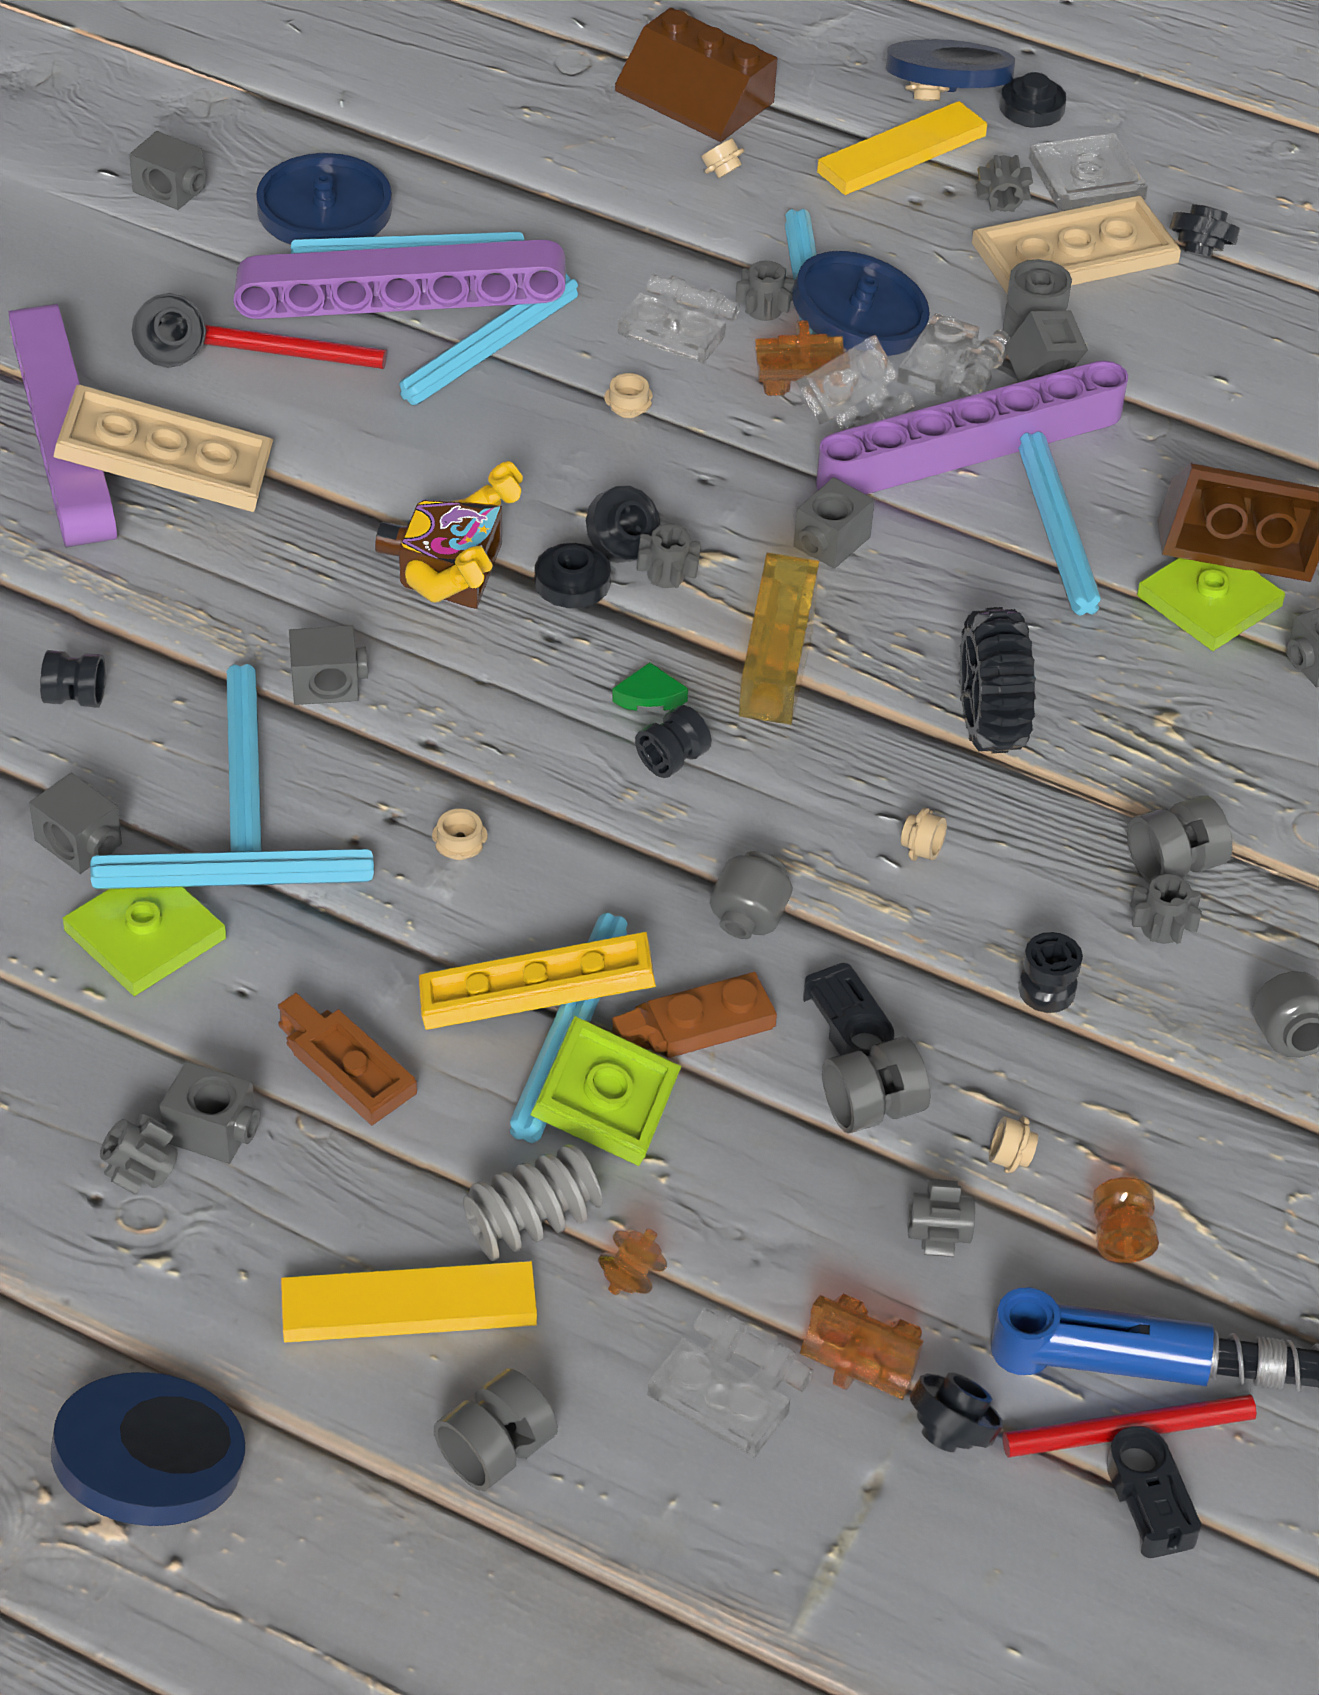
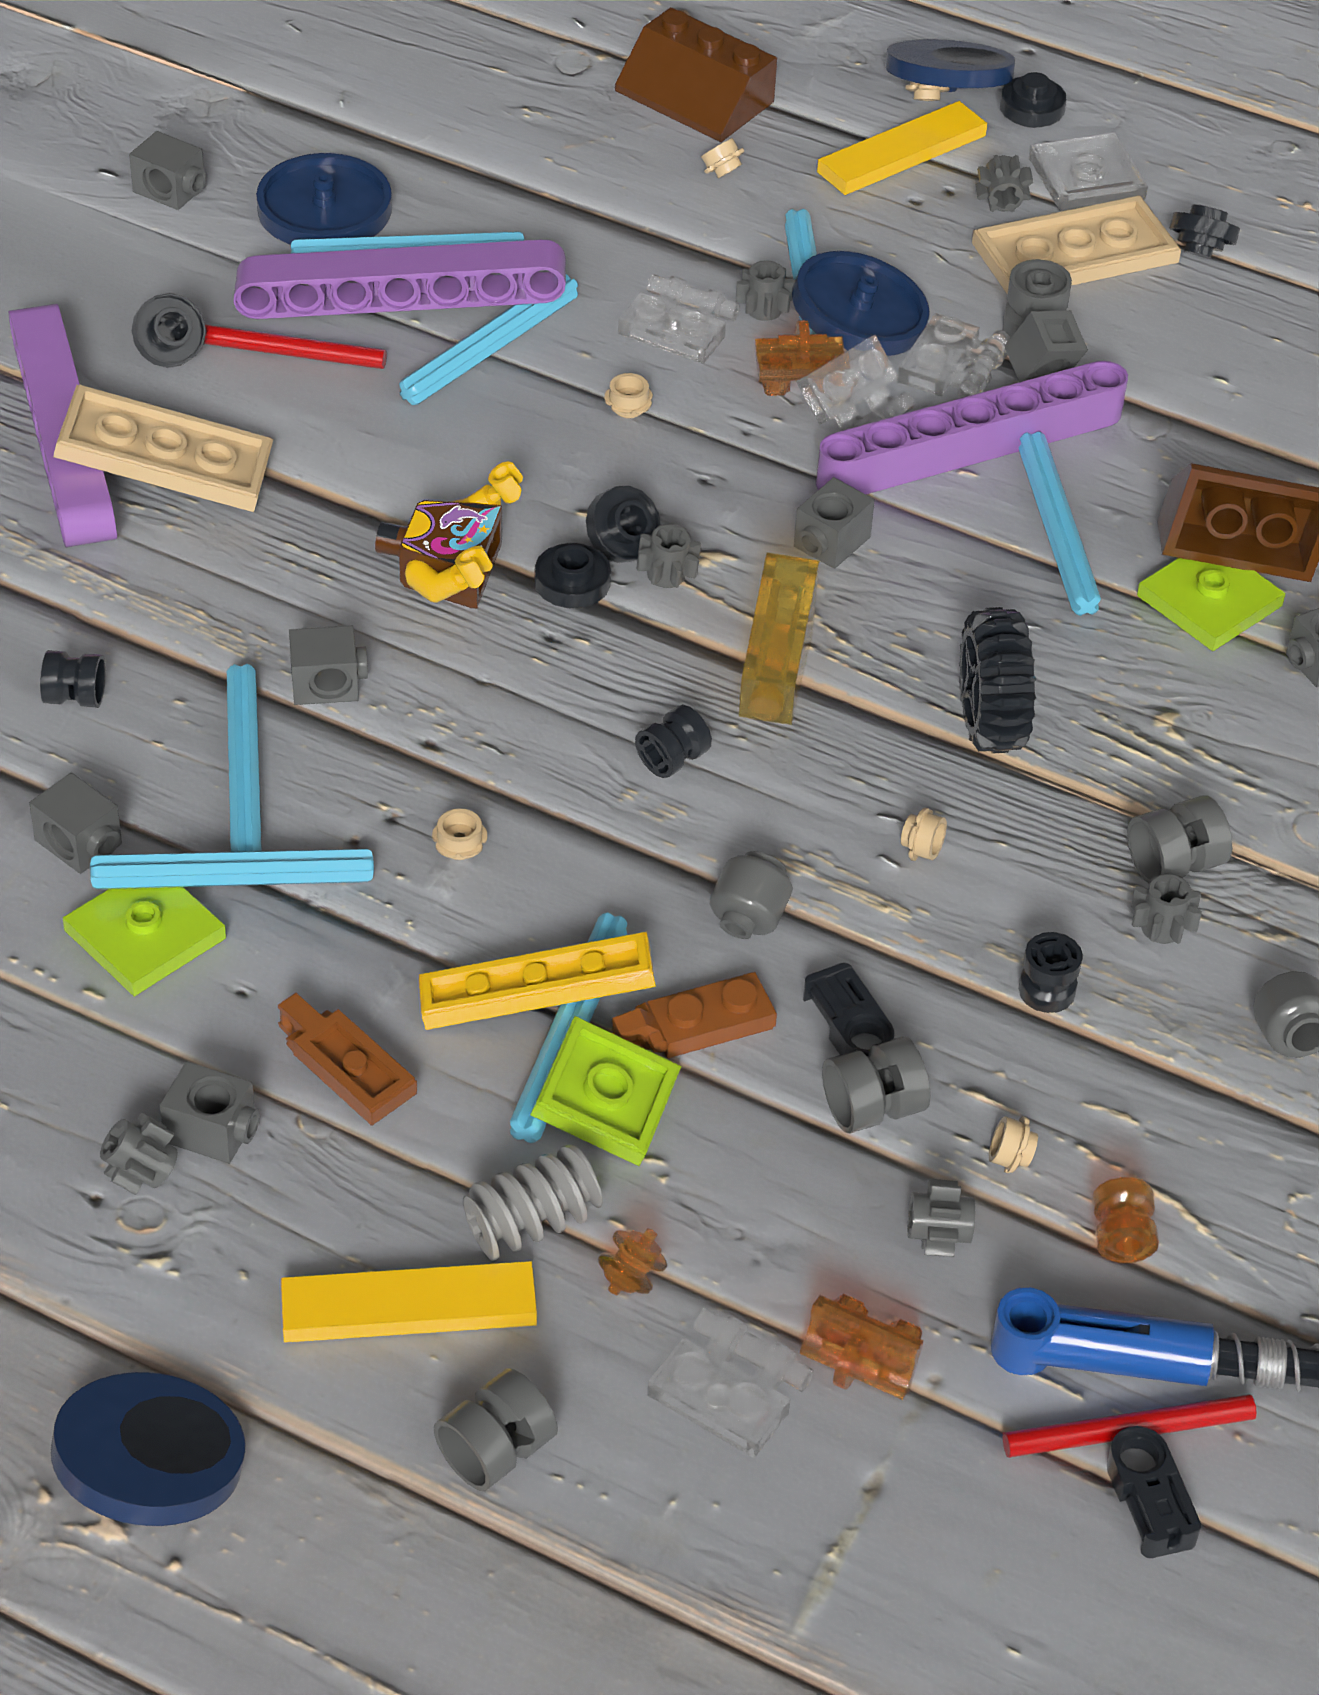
green tile [612,662,688,711] -> none
black plate [910,1372,1003,1452] -> none

